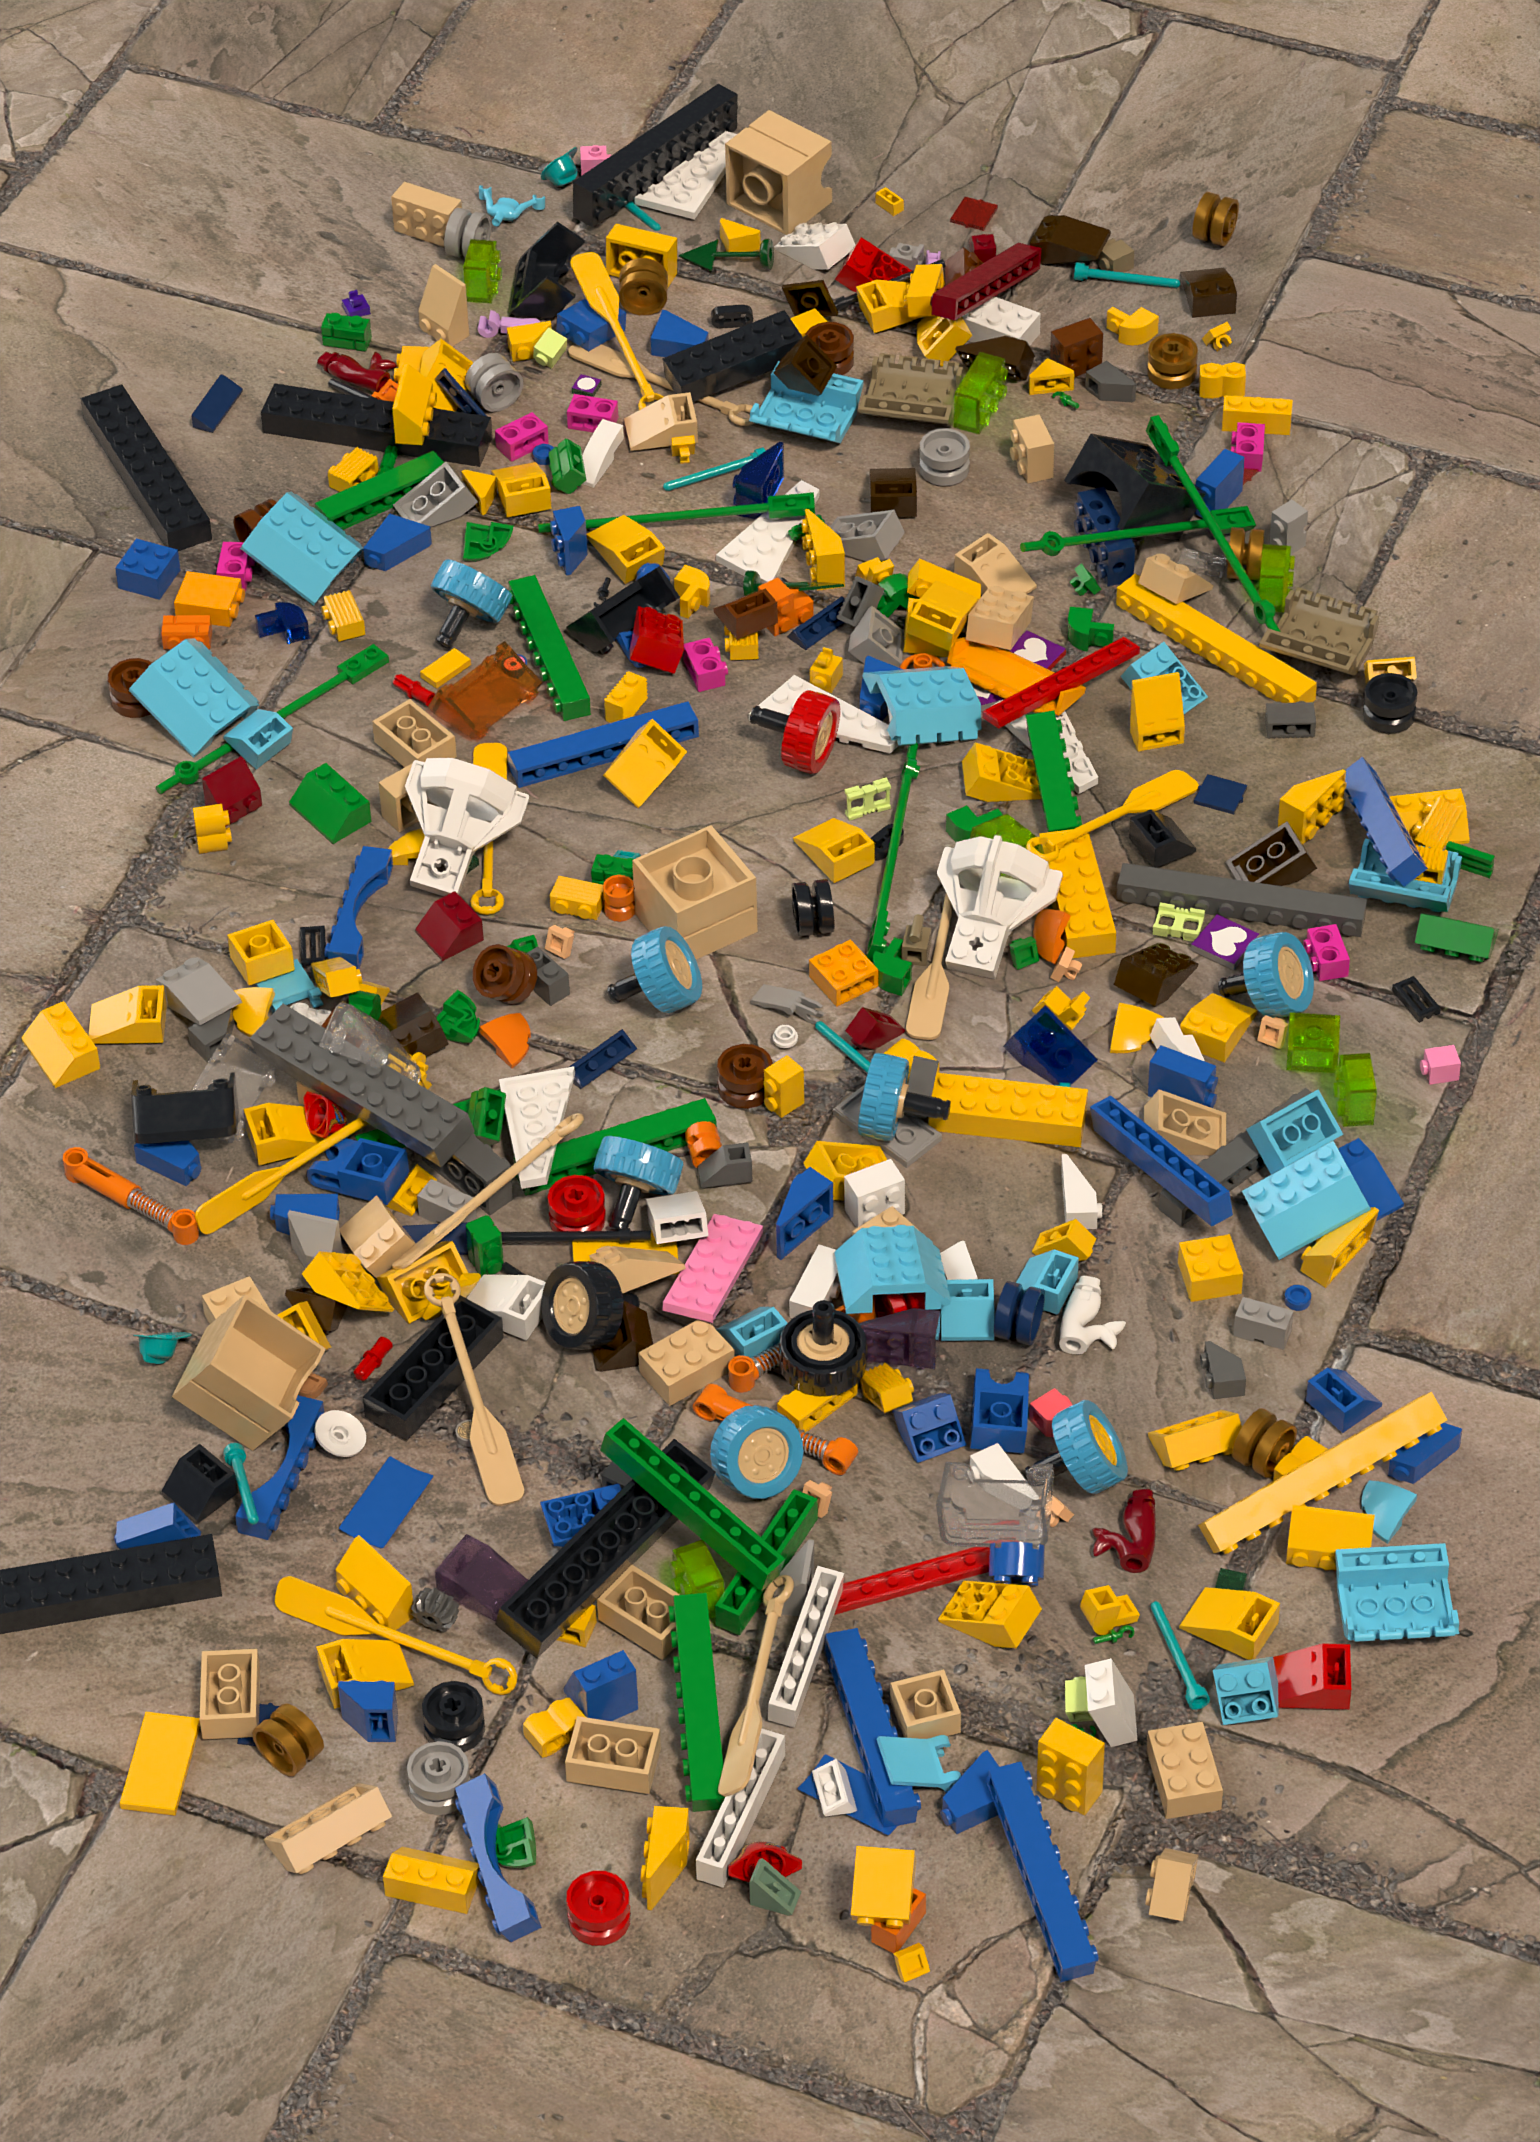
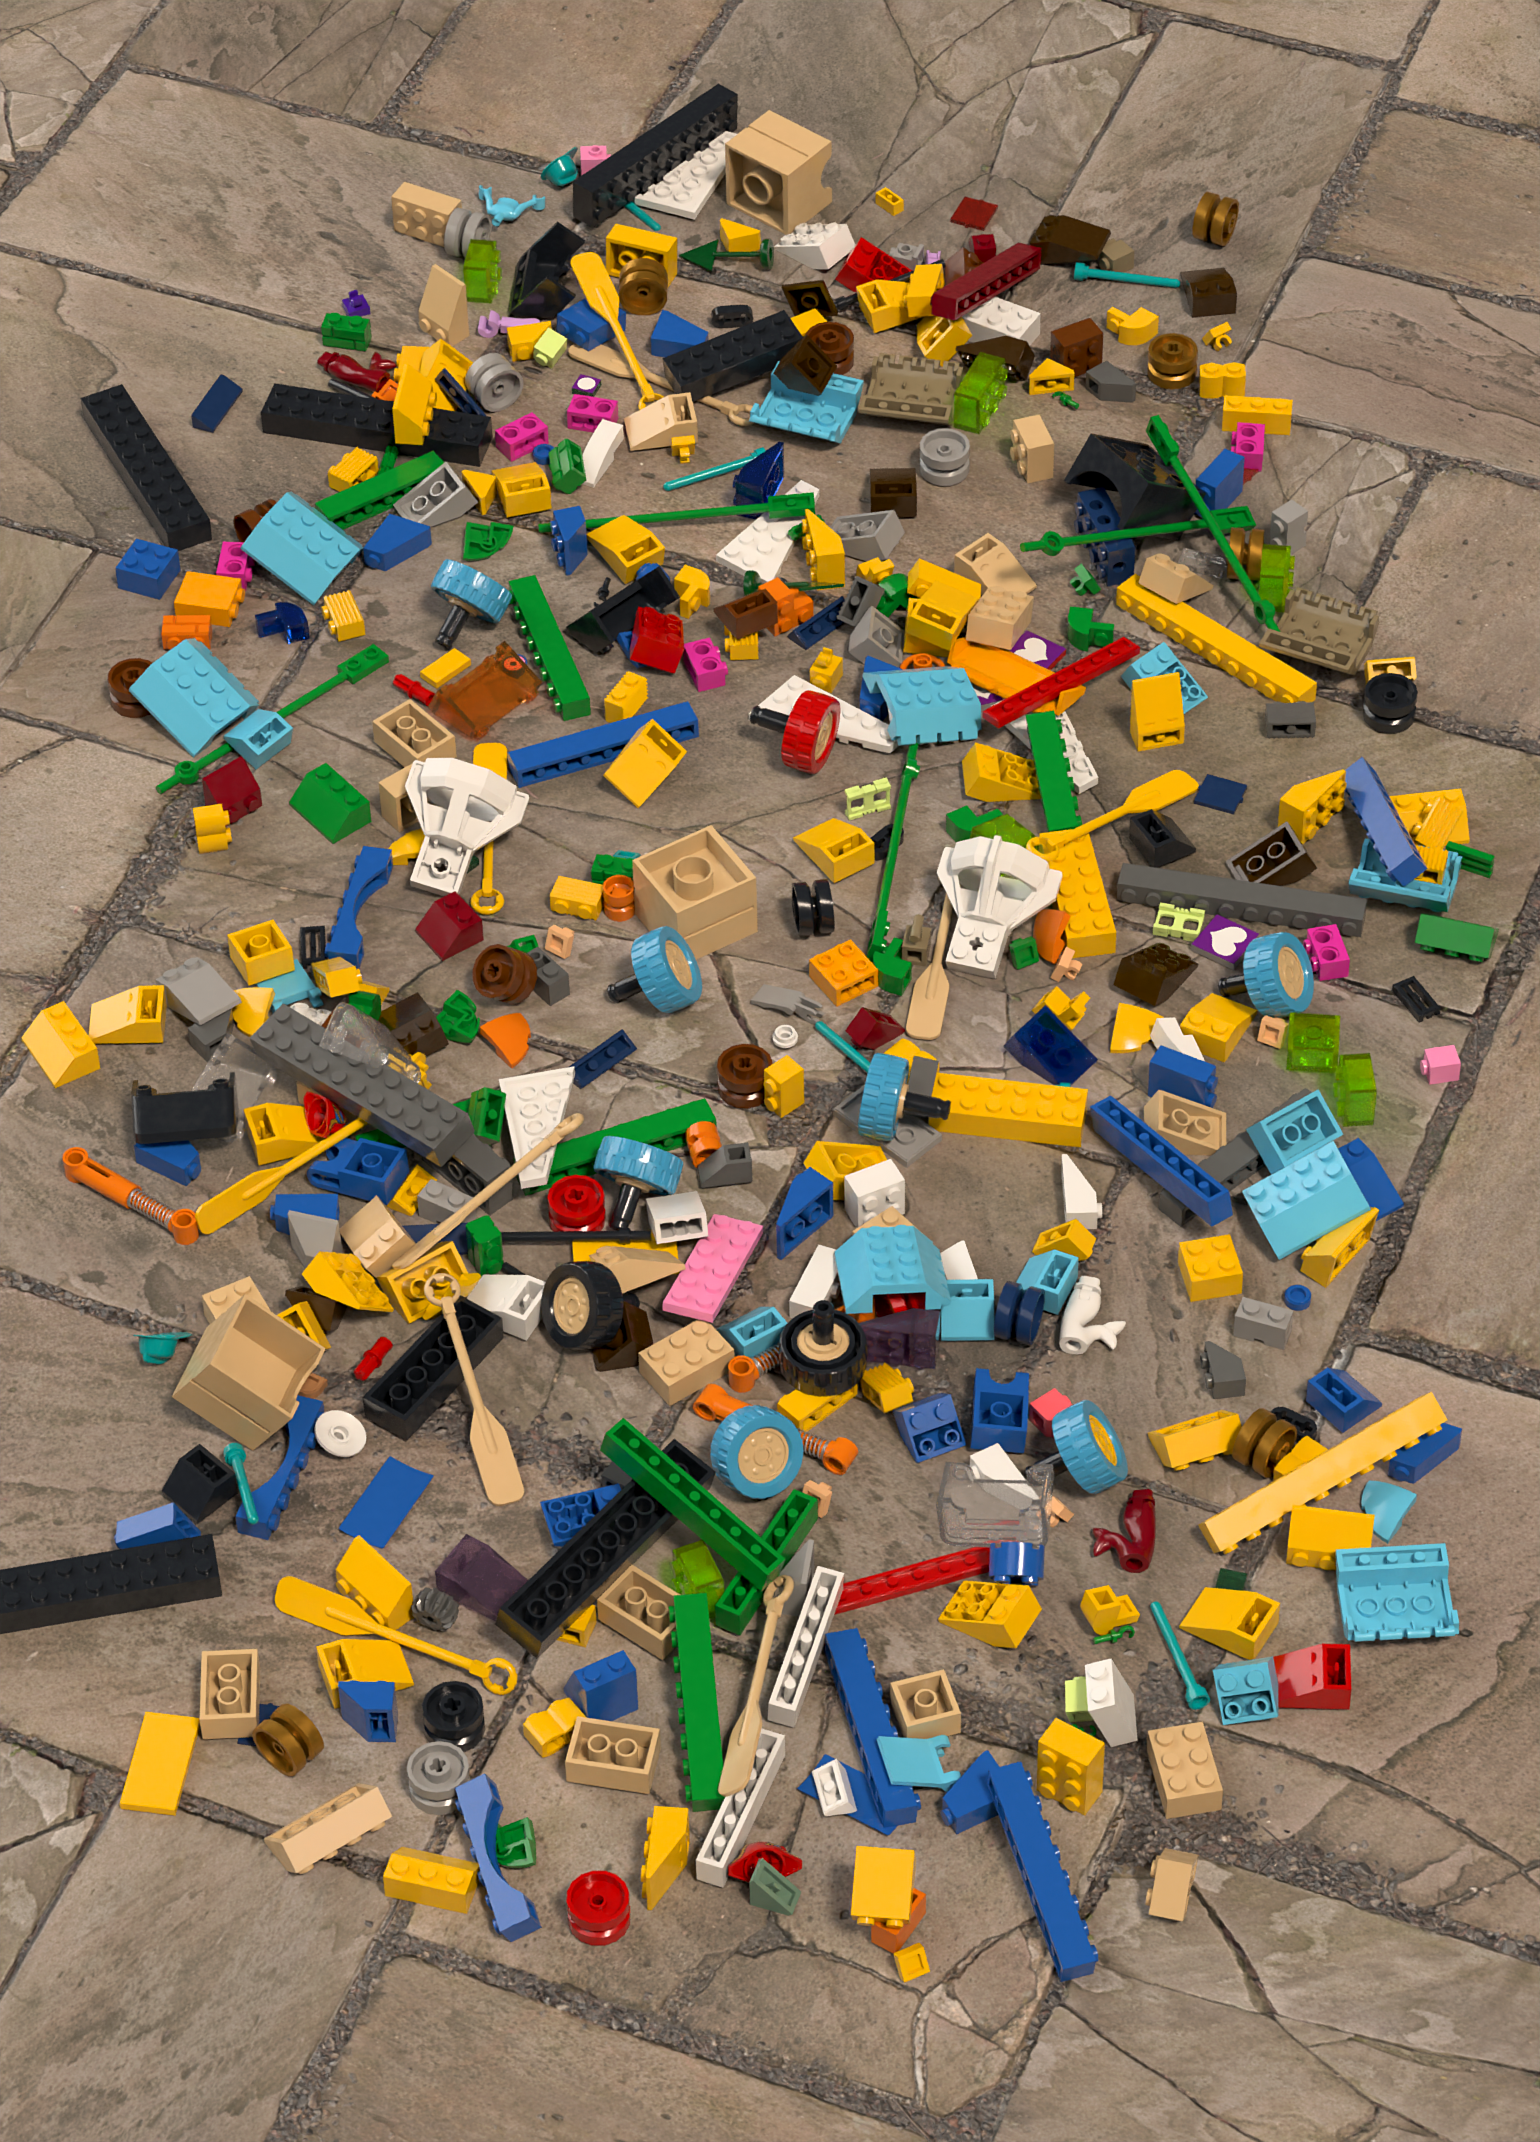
tile [455,1420,472,1447] -> none
none -> black beam [1271,1407,1317,1443]

